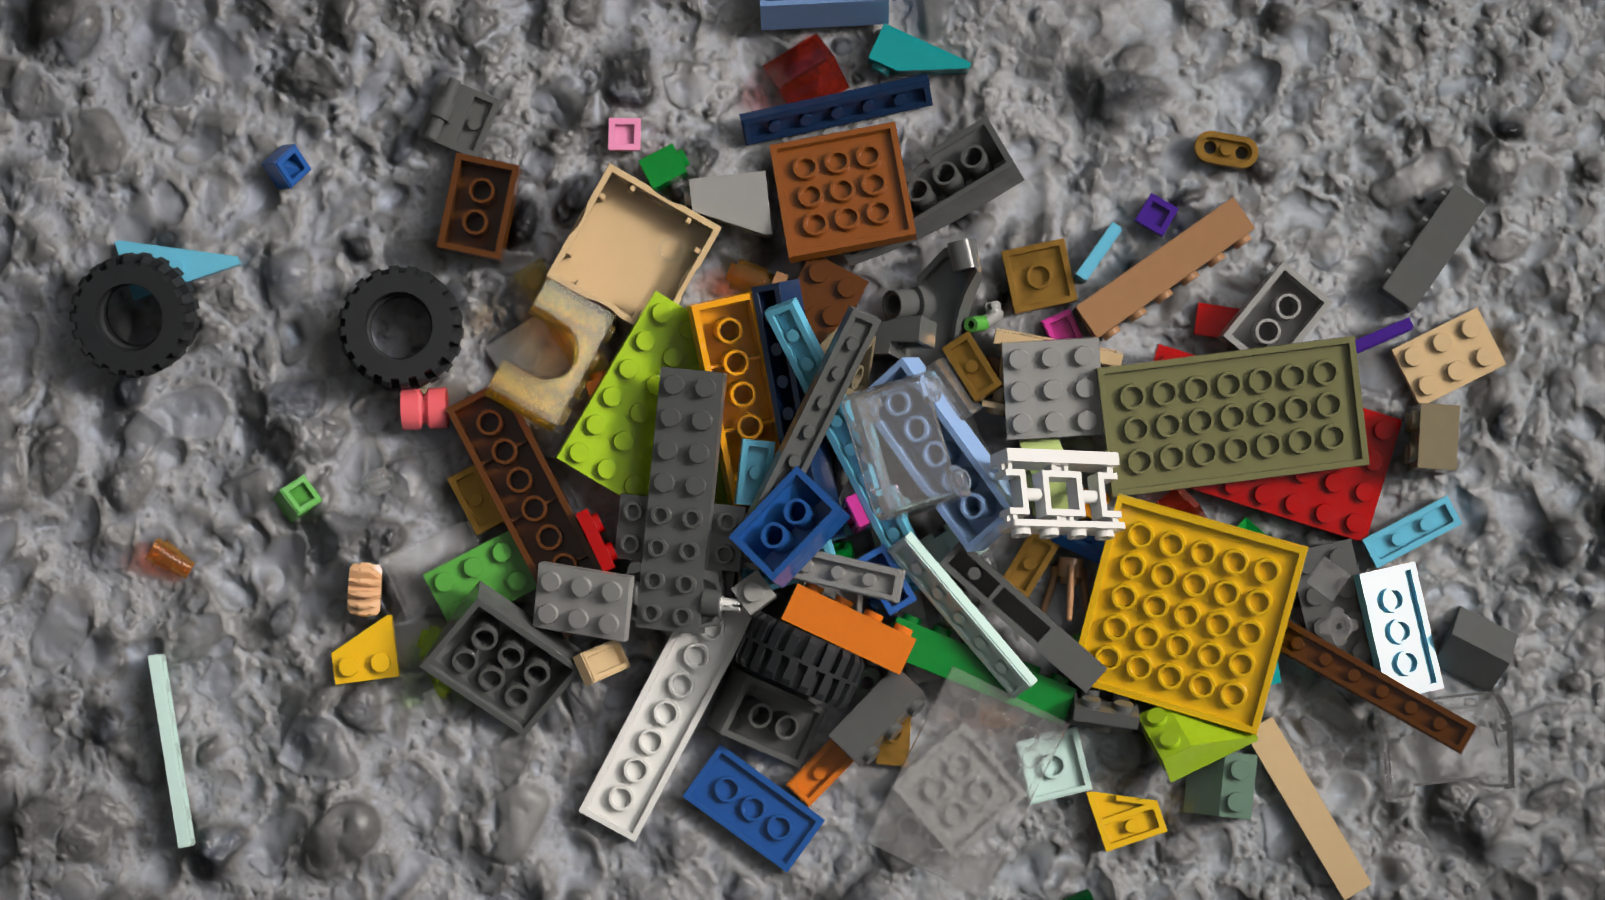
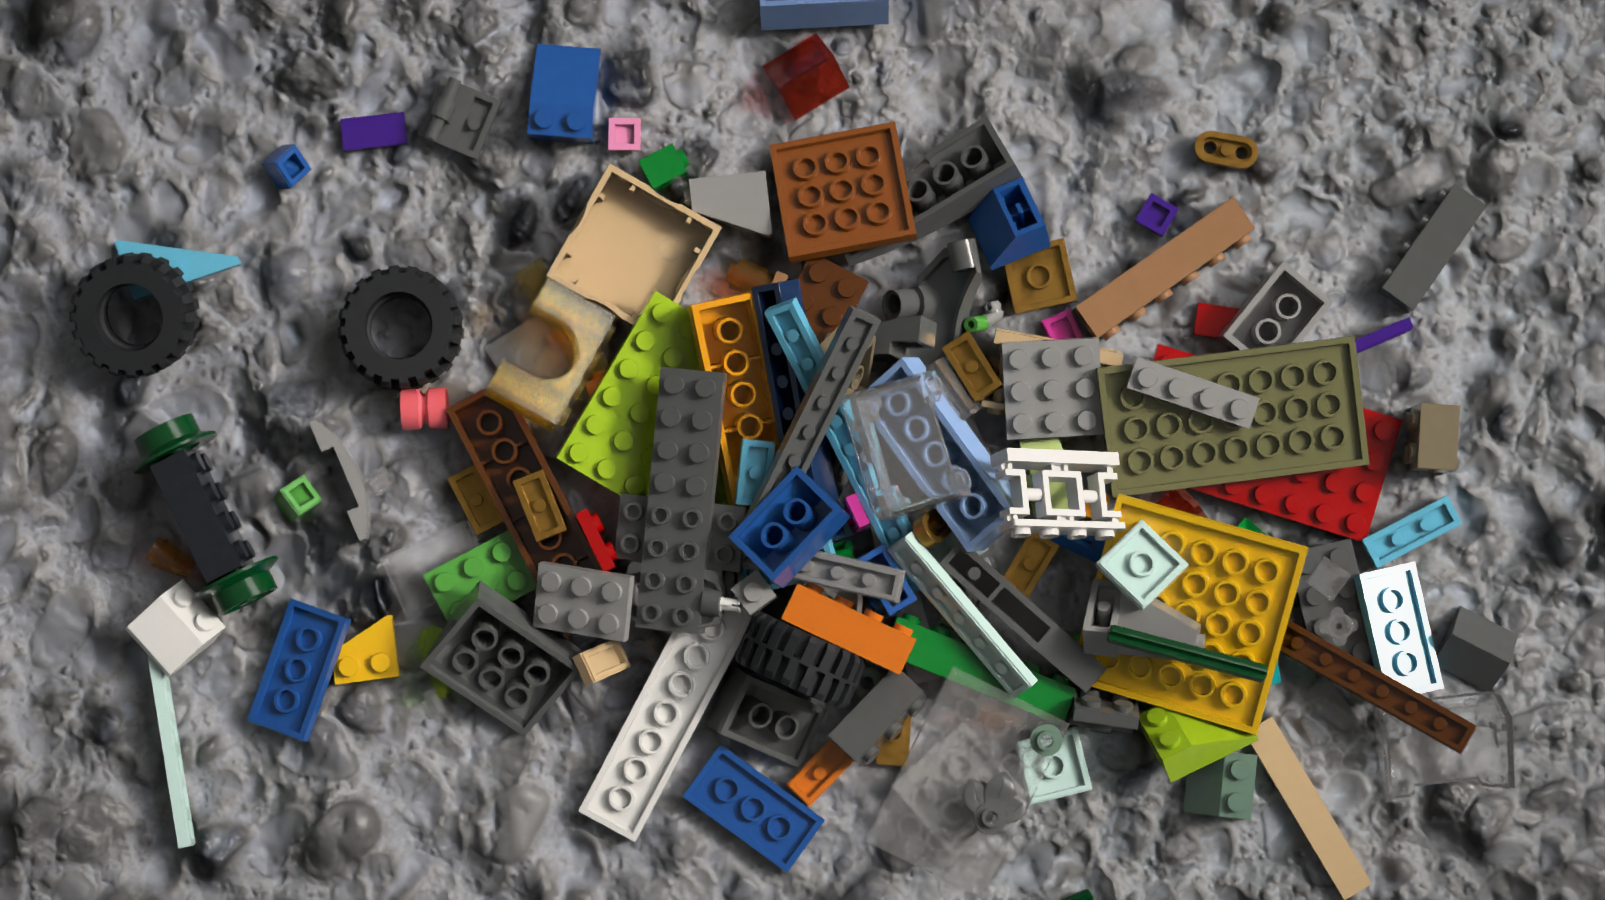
light nougat gear [347,562,382,617] -> none
reddish brown brick [436,152,522,264] -> none
dark blue tile [739,74,933,146] -> none
teal slope [868,23,972,77] -> none
medium nougat plant [1041,557,1089,621] -> none
medium azure tile [1074,222,1122,284] -> none
yellow wing [1085,791,1167,852] -> none
tan plate [1390,307,1506,405] -> none
none -> white slope [125,579,225,677]
none -> brick [133,413,278,617]
none -> blue plate [247,598,351,742]
none -> light grey slope [309,420,371,542]
none -> dark purple tile [340,112,408,152]
none -> pearl gold plate [512,469,567,542]
none -> blue slope [527,44,601,144]
none -> pearl gold plate [913,504,952,548]
none -> dark grey plate [964,772,1028,835]
none -> blue slope [968,177,1051,270]
none -> sand green plate [1030,723,1063,756]
none -> light grey slope [1082,579,1121,657]
none -> light aqua tile [1095,519,1189,611]
none -> dark green axle [1107,625,1268,683]
none -> light grey slope [1116,592,1206,660]
none -> light grey plate [1125,356,1260,429]

